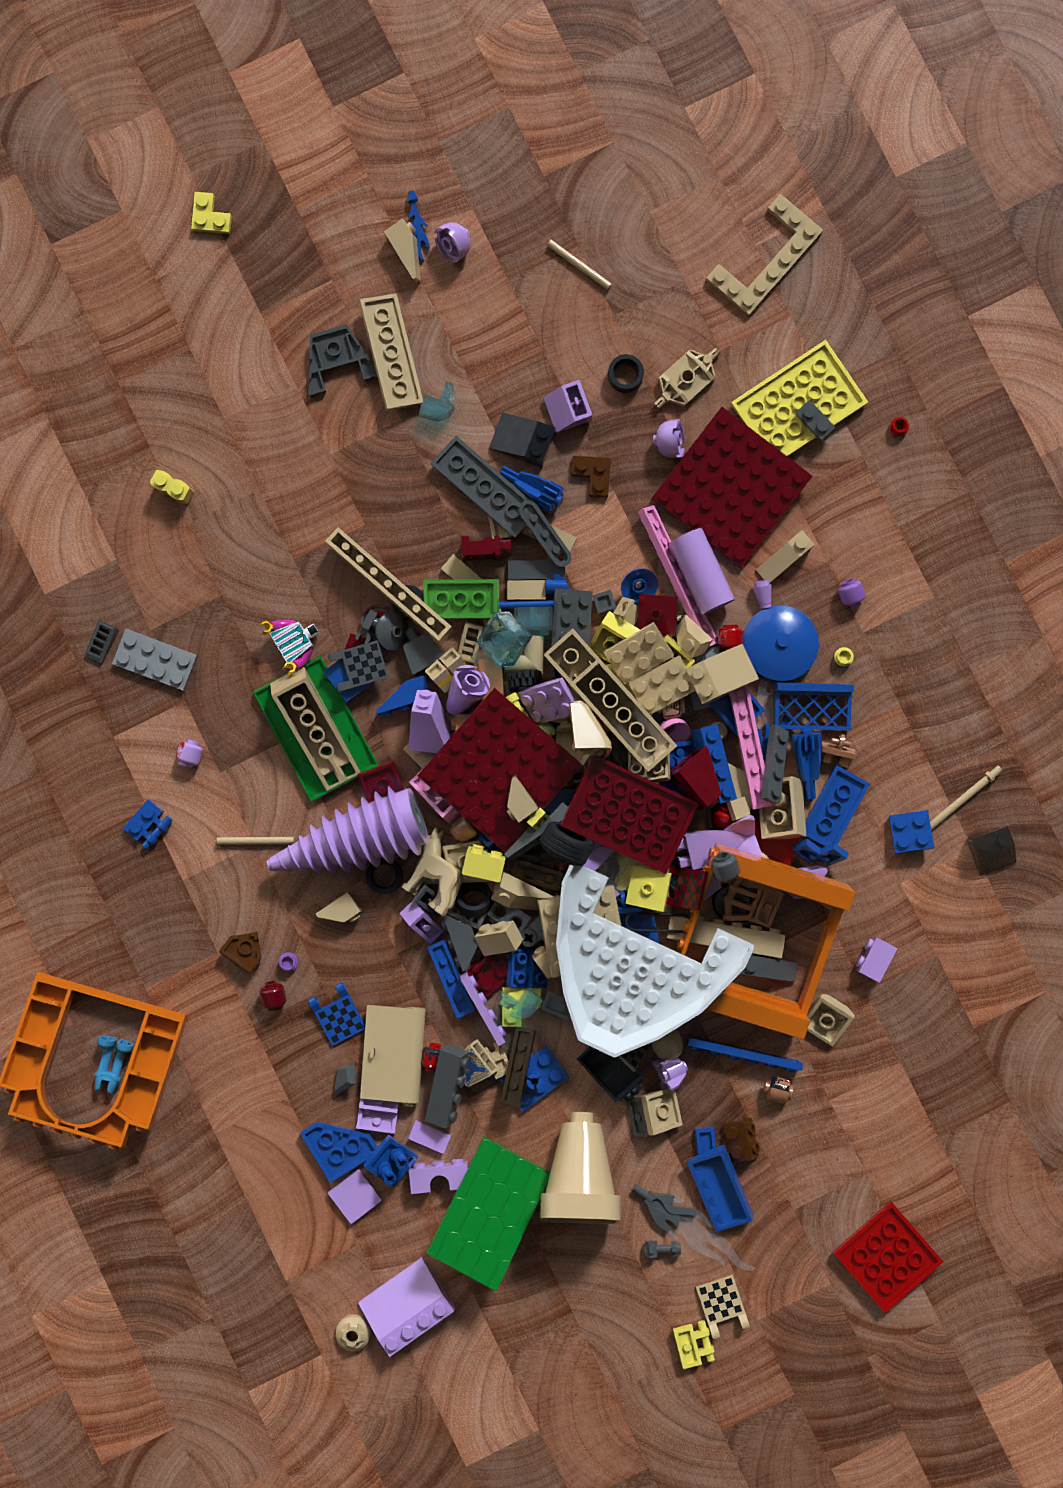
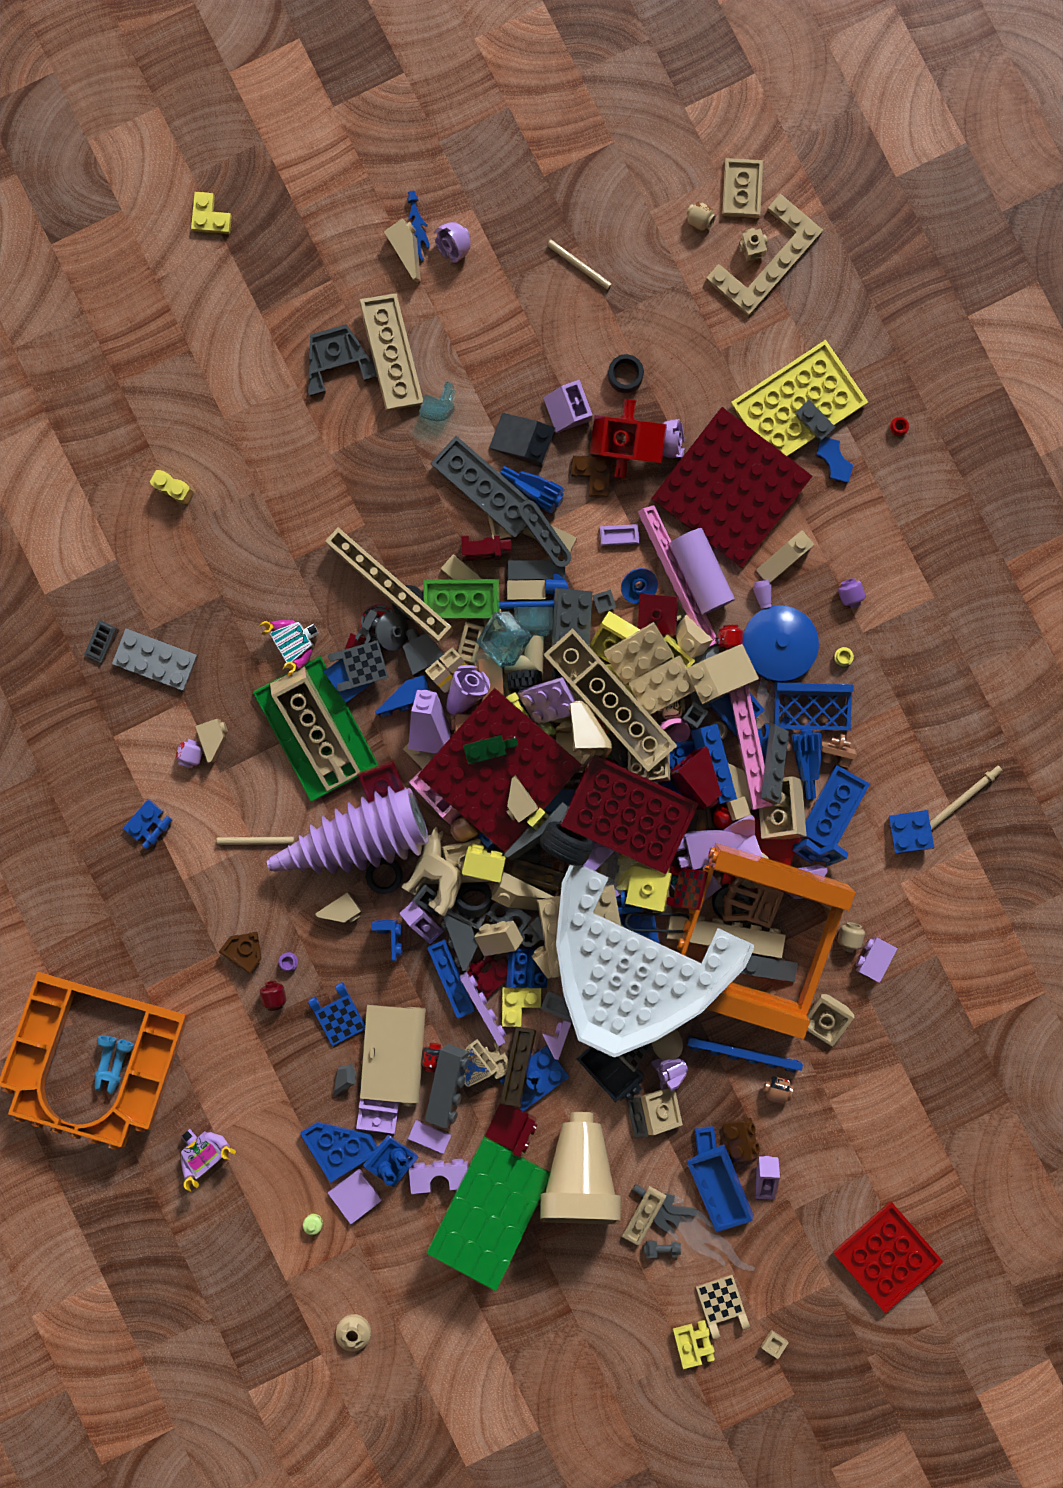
lavender slope [358,1257,455,1357] -> none
clear light blue brick [497,987,543,1019] -> none
tan bracket [613,597,639,626] -> none
tan plate [653,348,720,409] -> none
dark grey head [711,852,740,883] -> none
clear smoke slope [966,826,1016,876] -> none
none -> torso [181,1129,236,1192]
none -> tan slope [195,719,228,763]
none -> yellowish green piece [303,1214,323,1235]
none -> blue bracket [371,920,402,961]
none -> dark green plate [463,735,519,764]
none -> dark red bracket [486,1104,538,1157]
none -> lavender slope [542,1019,571,1060]
none -> red slope [590,399,667,478]
none -> lavender tile [600,524,639,546]
none -> tan tile [622,1186,666,1246]
none -> dark grey leg [682,702,708,730]
none -> tan head [686,201,716,231]
none -> tan tile [722,158,763,218]
none -> tan brick [739,228,768,261]
none -> lavender slope [755,1156,780,1200]
none -> tan plate [761,1330,789,1359]
none -> blue tile [816,437,854,484]
none -> tan head [837,922,865,952]

